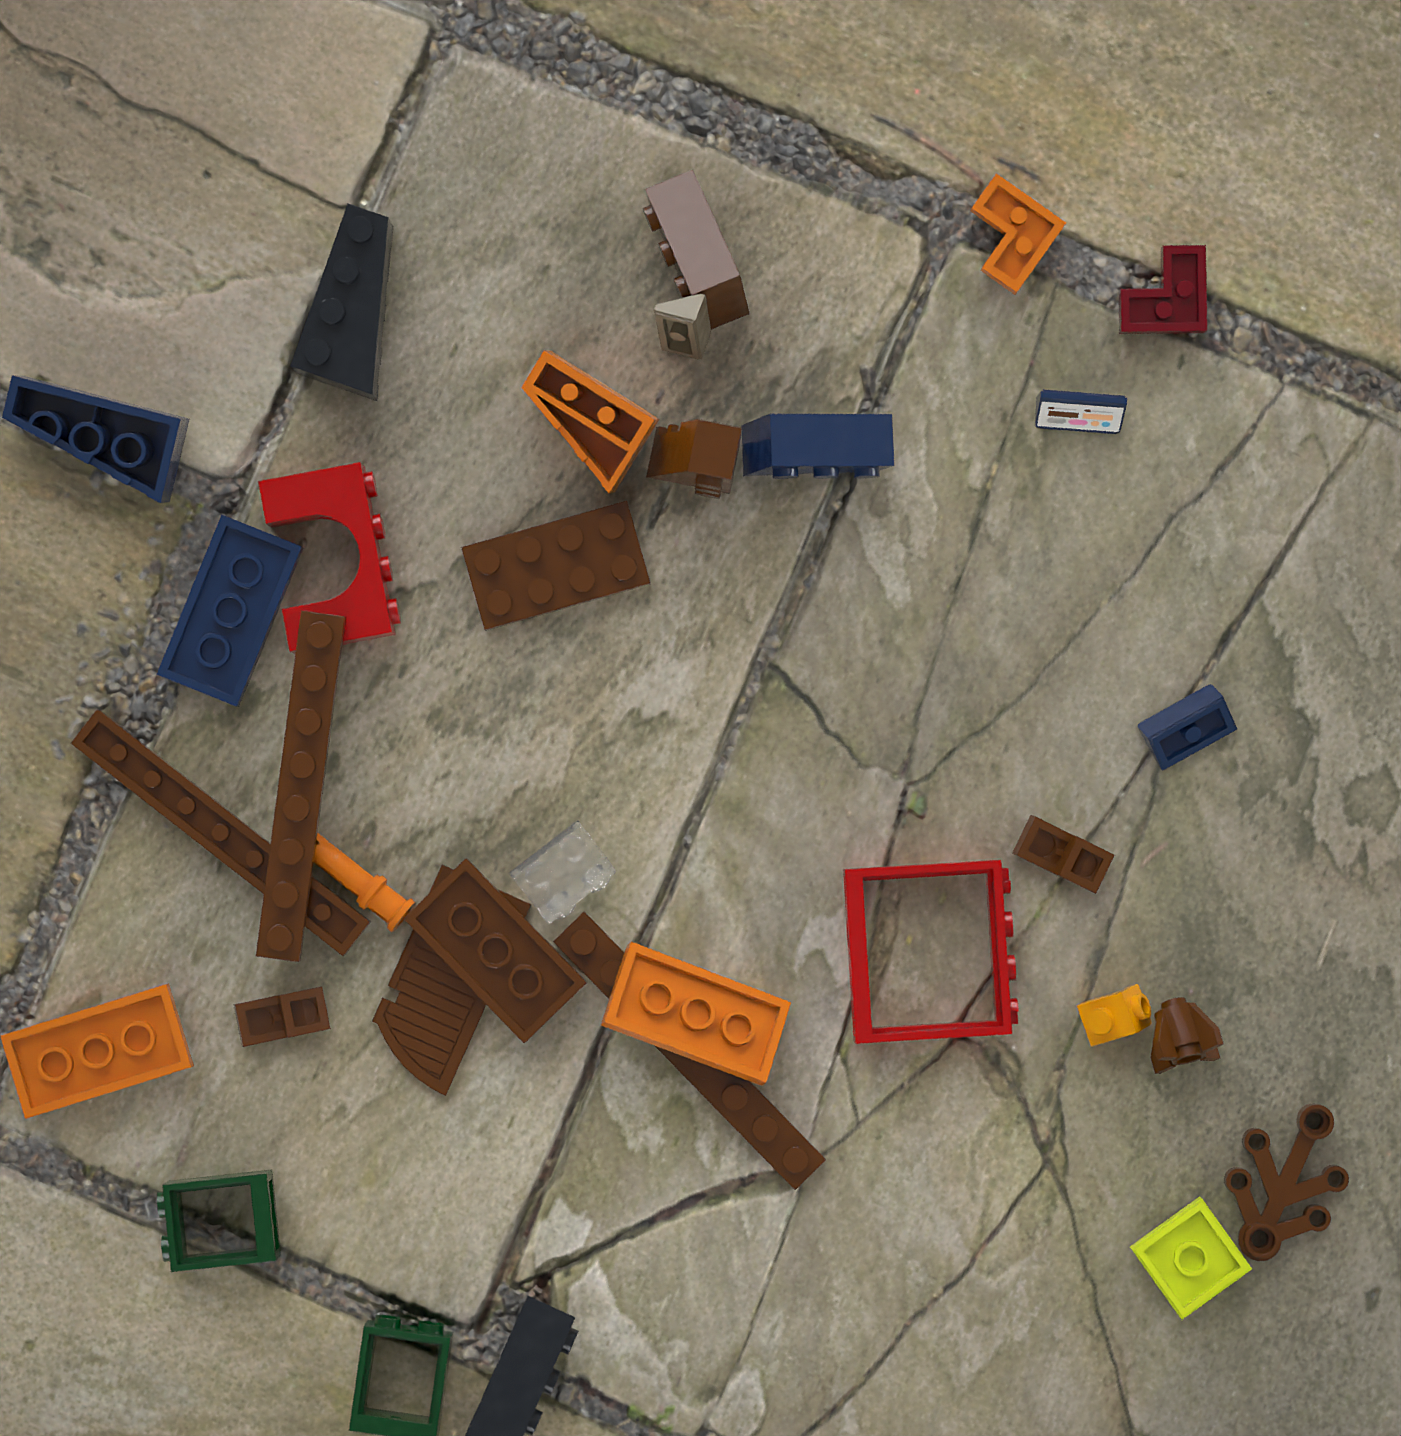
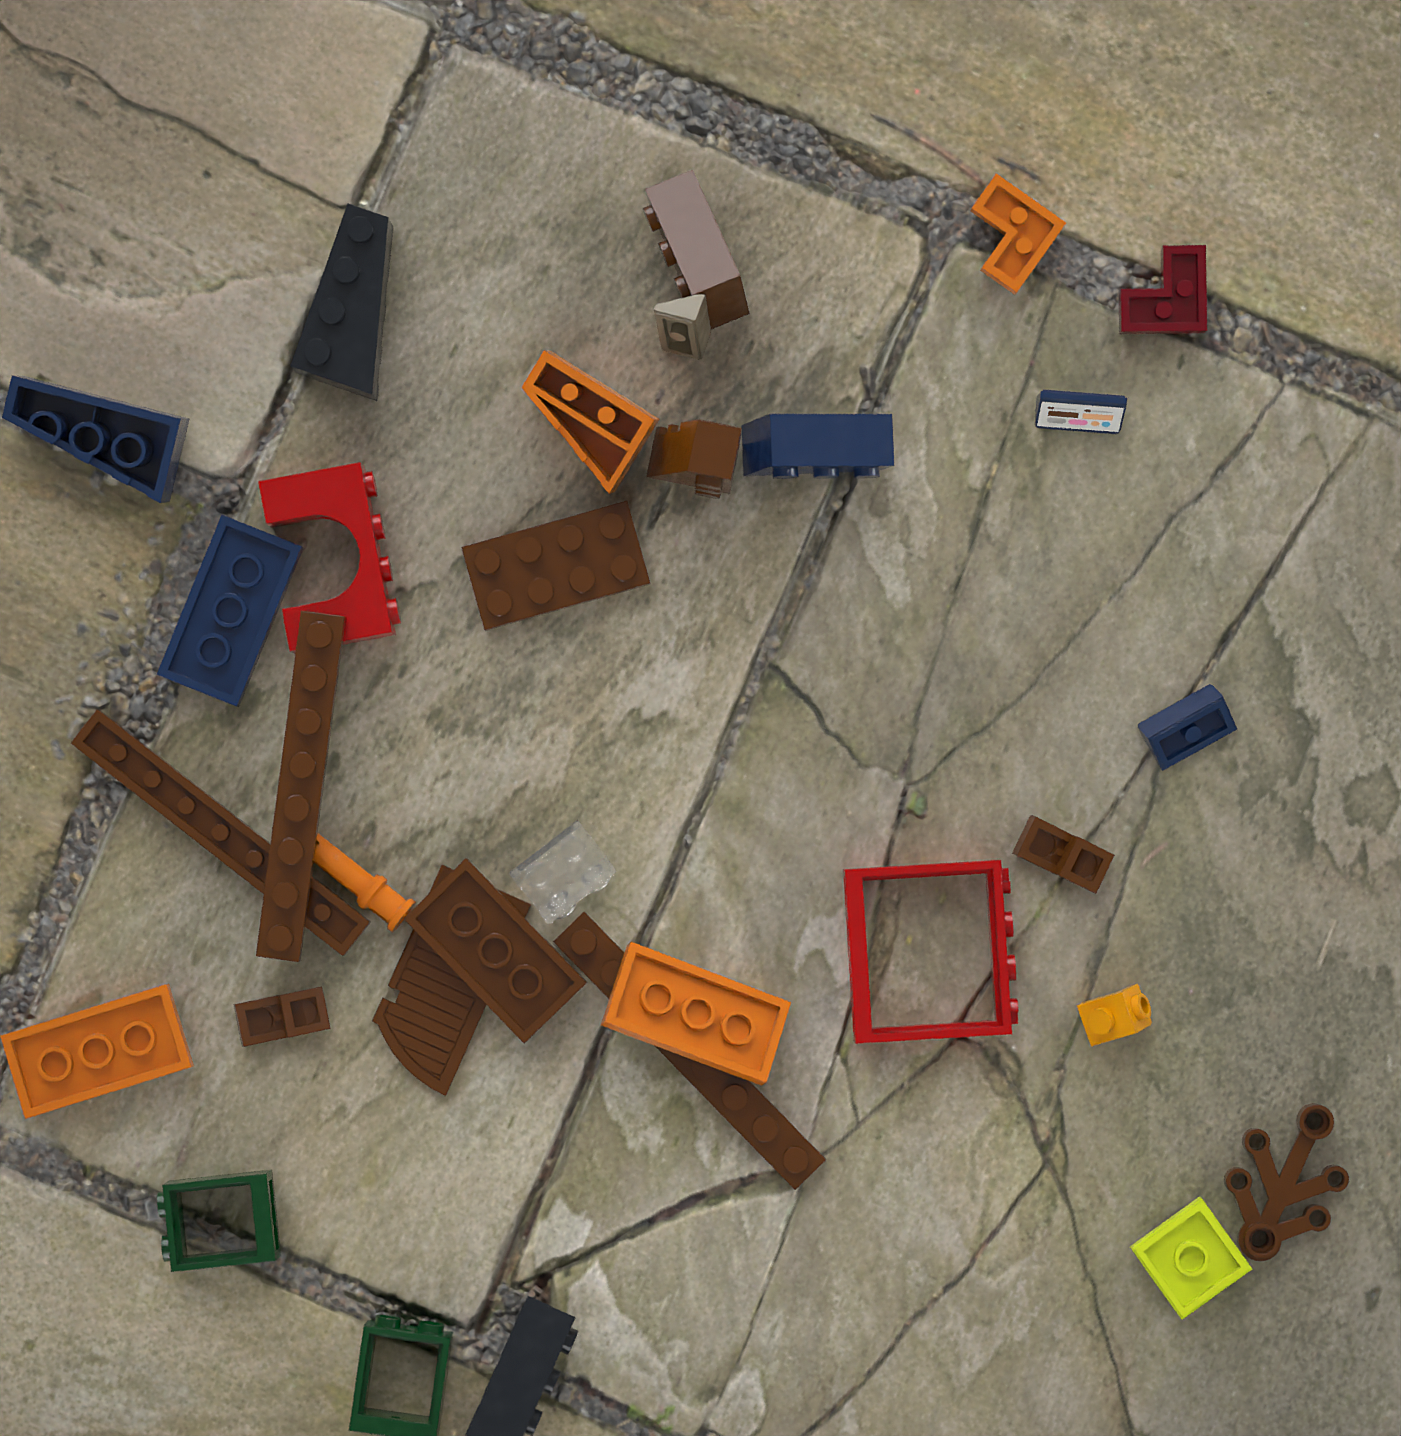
reddish brown brick [1151,997,1224,1074] -> none

